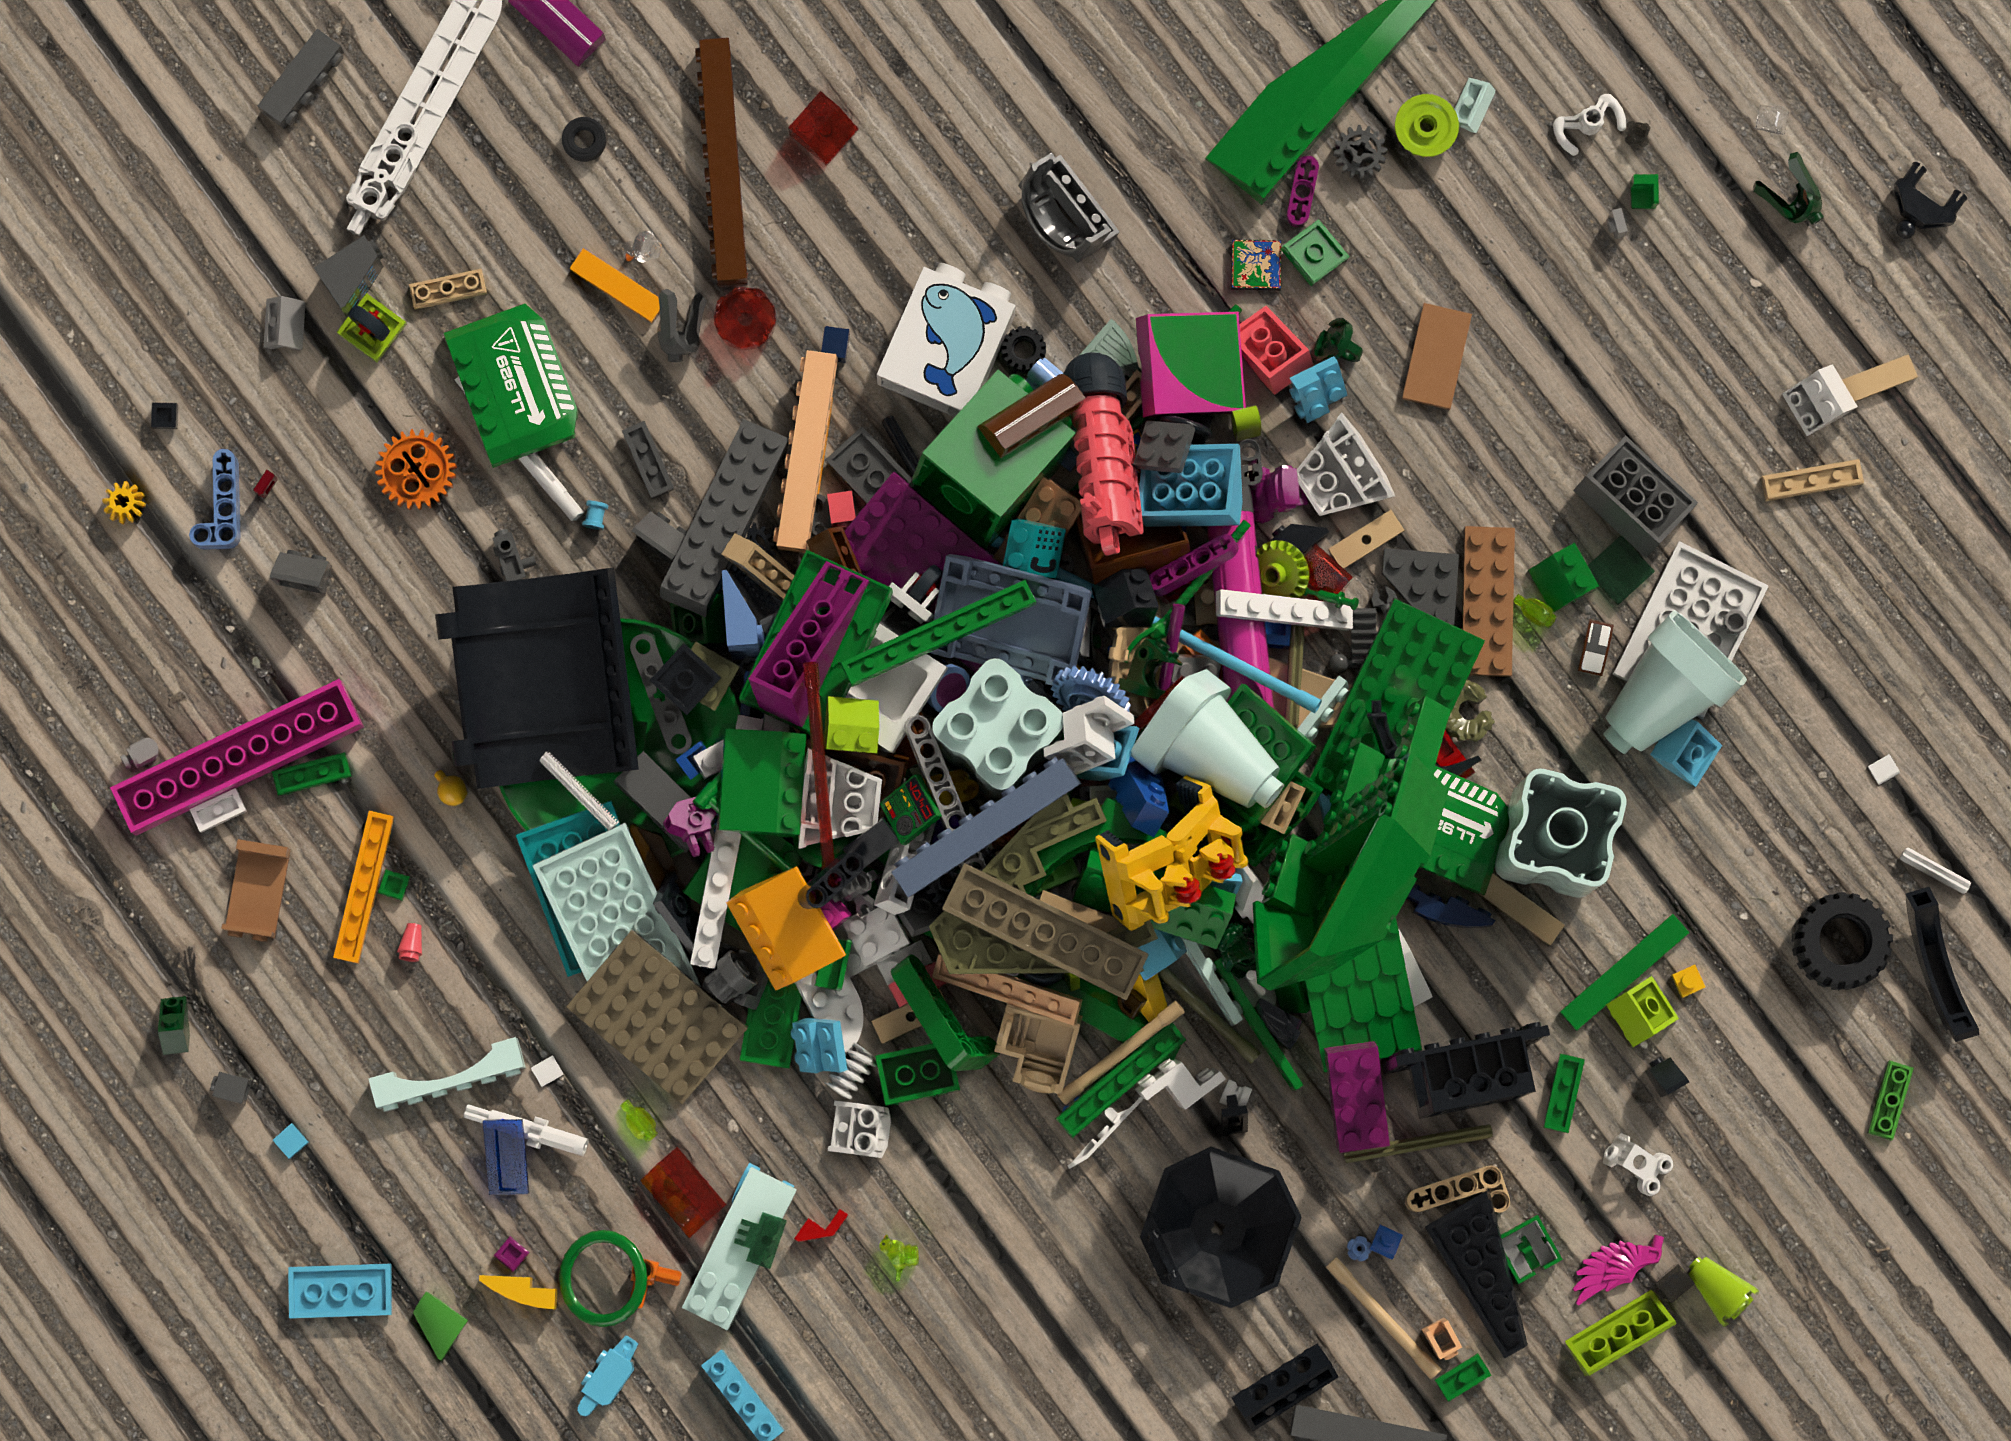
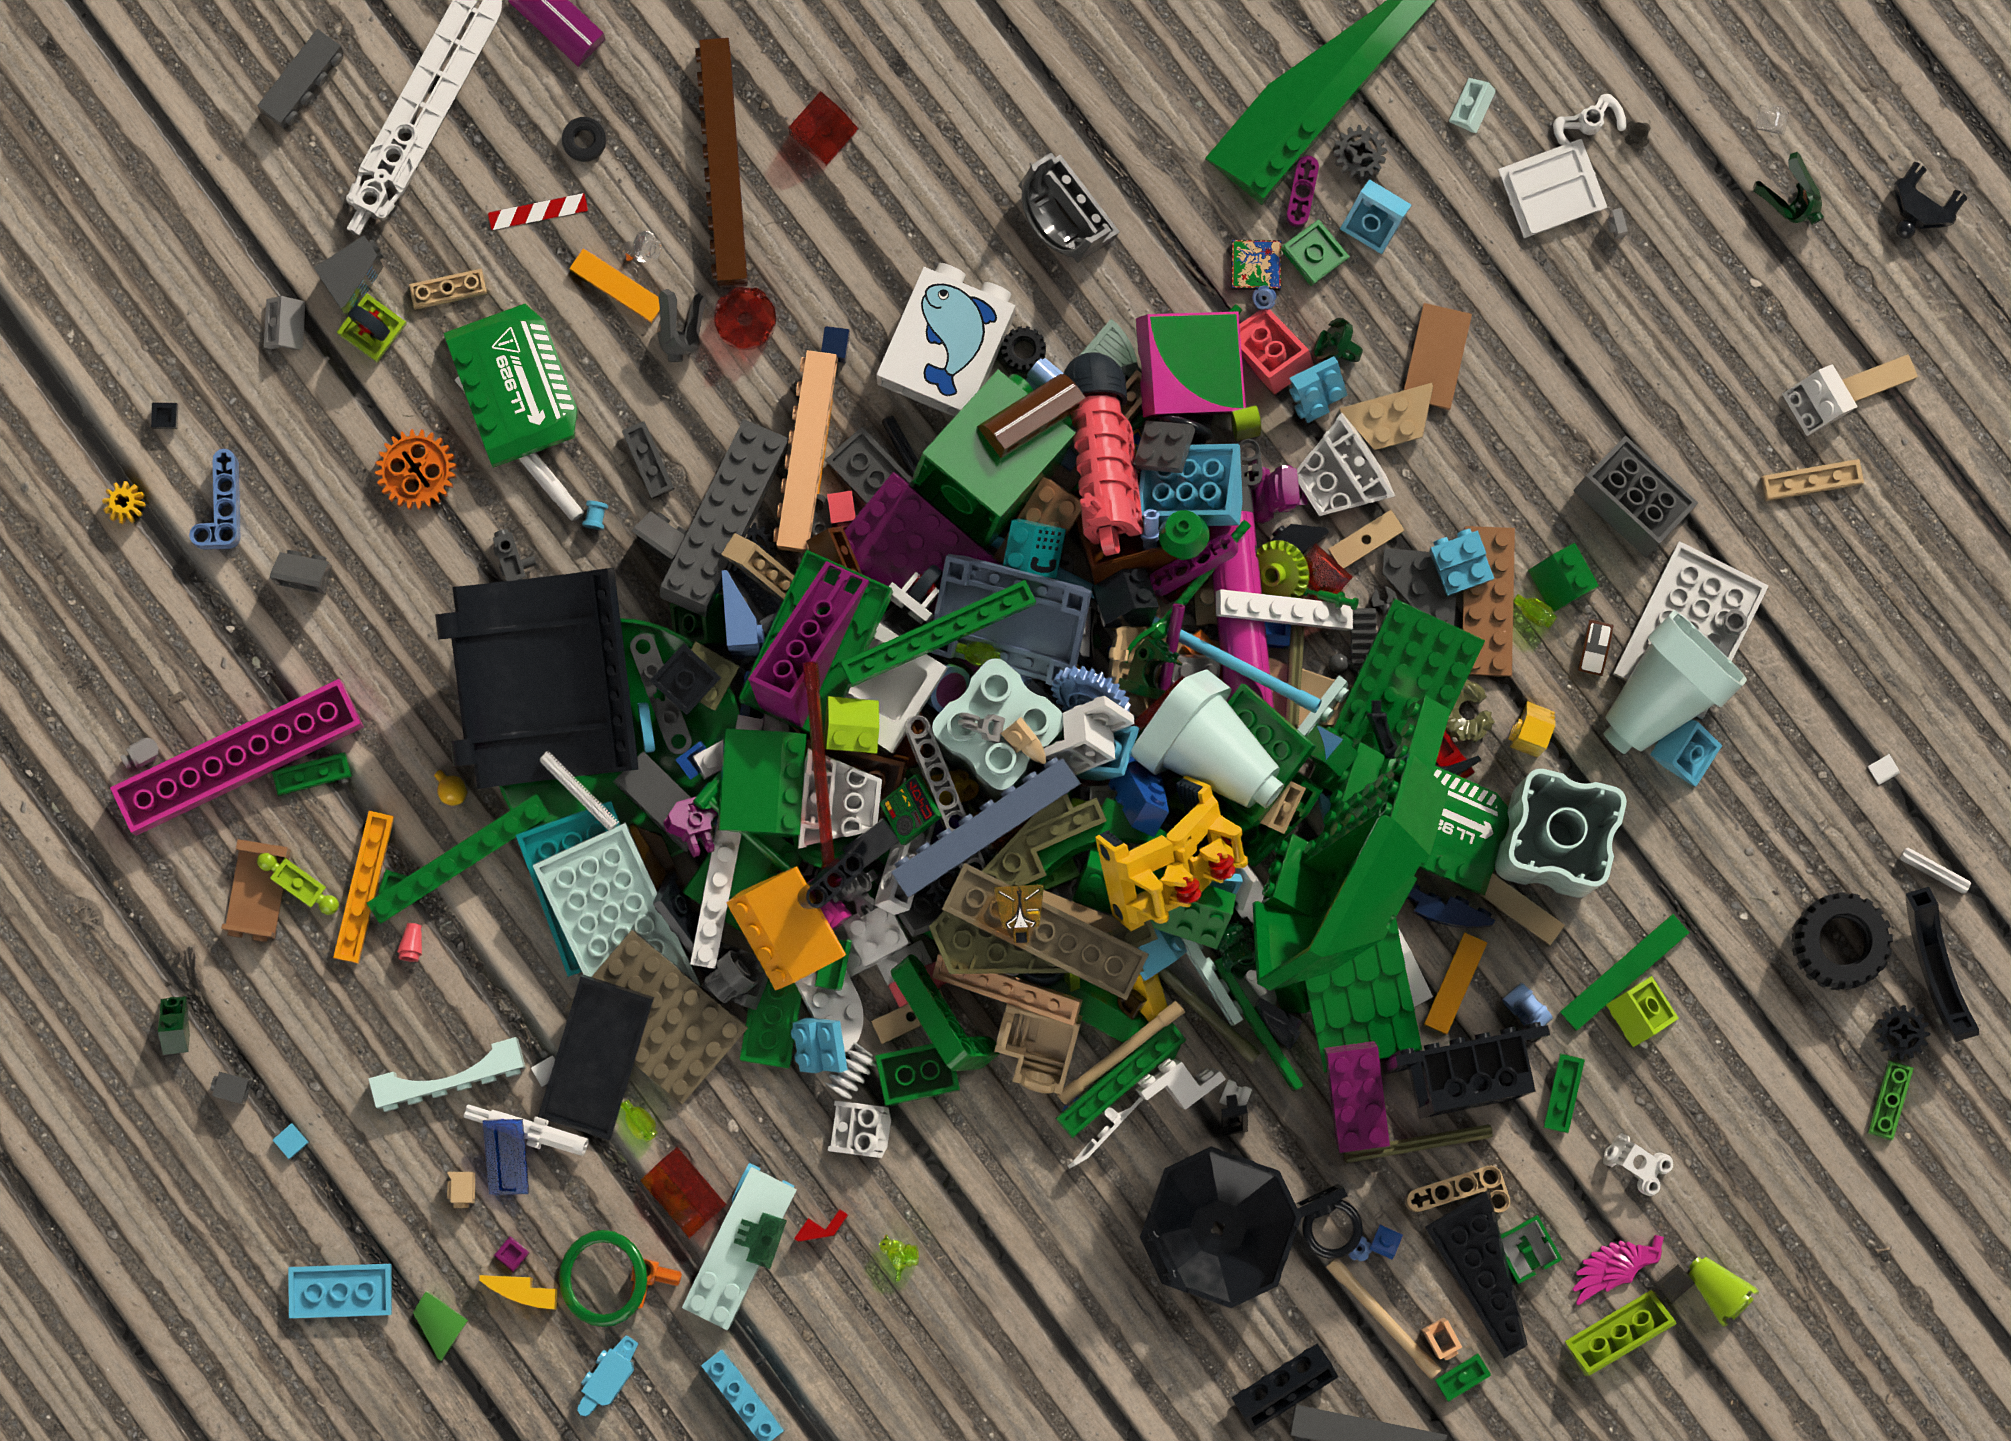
white plate [189,788,247,833] -> none
dark red tile [253,469,278,499] -> none
lime gear [1395,94,1459,158] -> none
clear green tile [1588,536,1655,605] -> none
green panel [1630,174,1659,209] -> none
black slope [1645,1056,1689,1097] -> none
yellow plate [1671,964,1706,998] -> none
none -> lime plate [257,853,339,915]
none -> green plate [367,794,551,924]
none -> tan window [447,1172,475,1208]
none -> sticker [488,193,588,230]
none -> black tile [538,974,655,1140]
none -> medium azure tile [637,702,655,753]
none -> clear neon green plant [955,641,1001,667]
none -> light grey piece [958,713,1005,743]
none -> clear yellow torso [994,885,1044,943]
none -> tan plate [1000,717,1046,764]
none -> light blue pin [1141,509,1160,551]
none -> green cone [1159,510,1209,560]
none -> medium blue plate [1252,285,1277,309]
none -> black tile [1295,1184,1363,1259]
none -> green brick [1306,724,1359,777]
none -> tan wing [1339,383,1433,450]
none -> medium azure slope [1340,179,1411,254]
none -> light orange tile [1423,932,1487,1035]
none -> medium azure plate [1429,529,1494,597]
none -> white piece [1498,138,1607,238]
none -> light blue piece [1502,983,1553,1026]
none -> yellow wedge [1508,701,1556,758]
none -> black gear [1874,1005,1930,1060]

